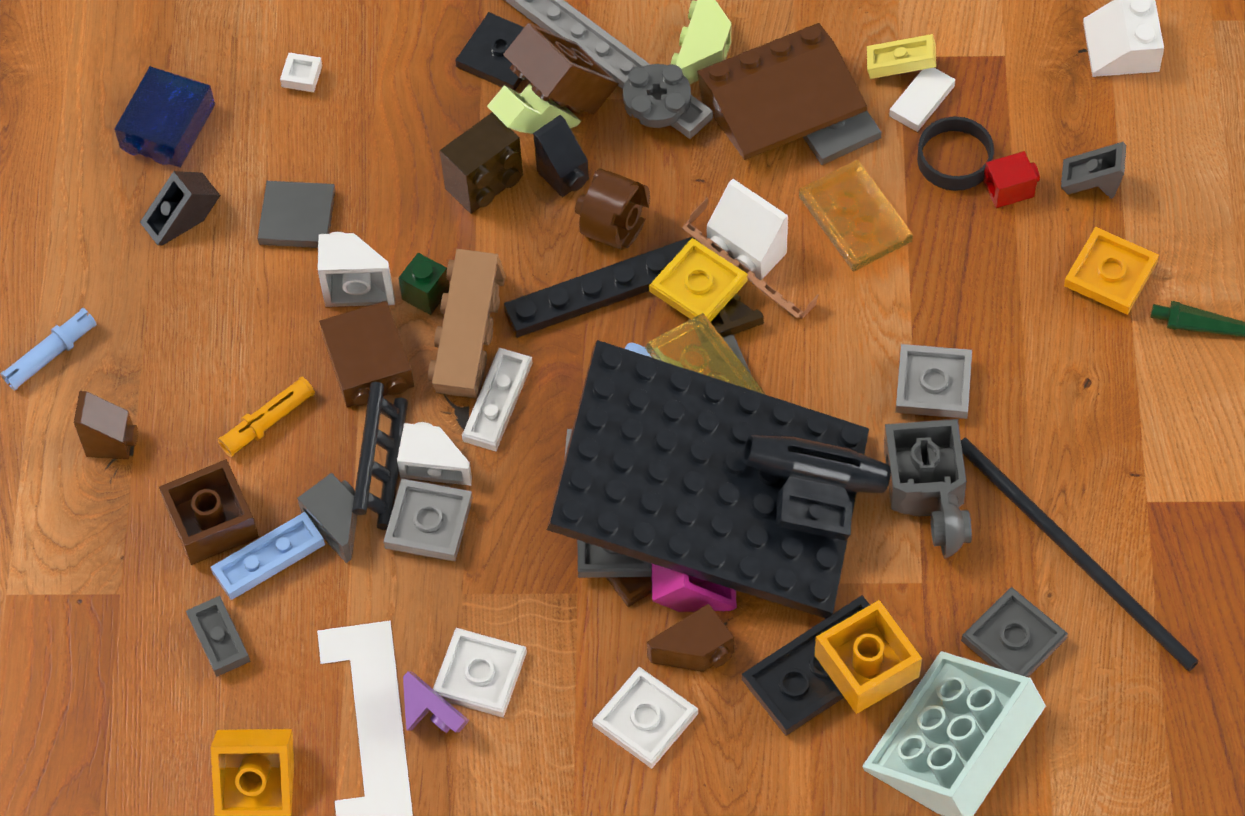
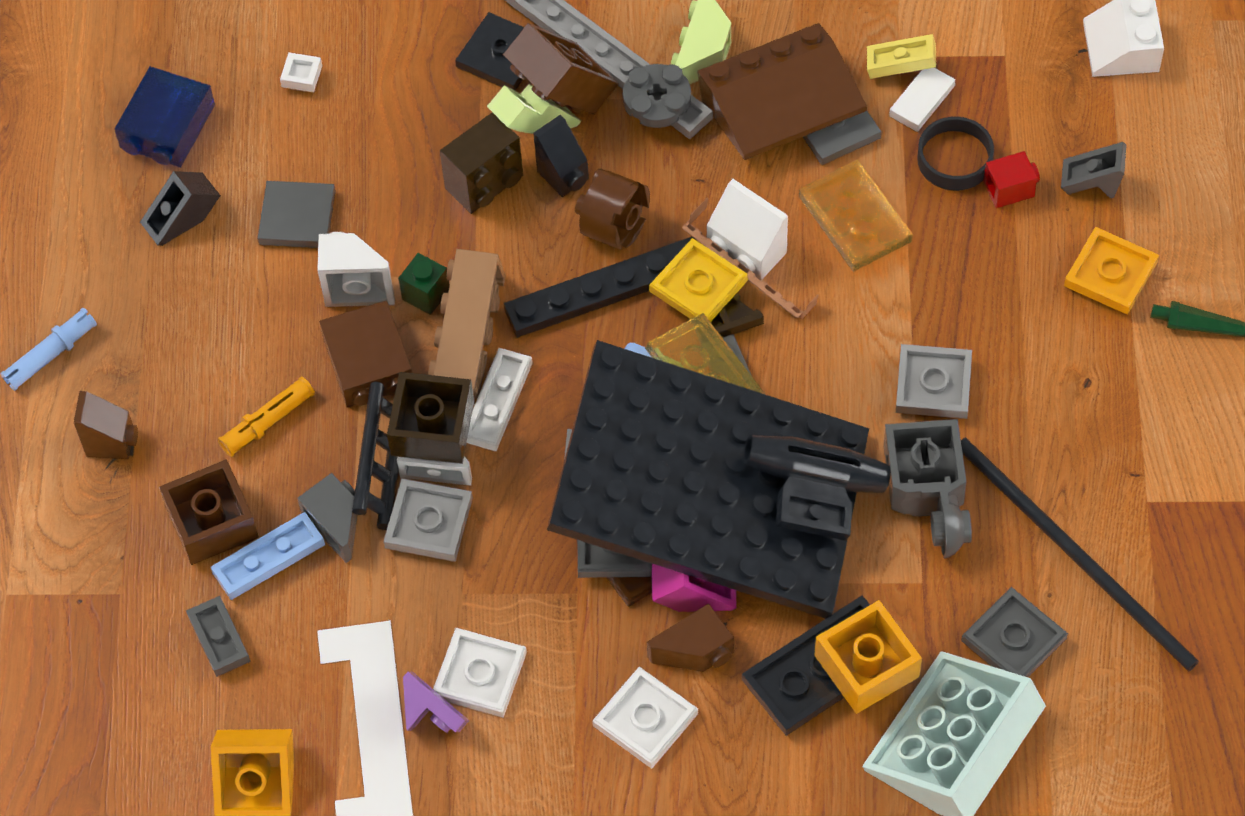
none -> dark brown brick [387,372,474,464]

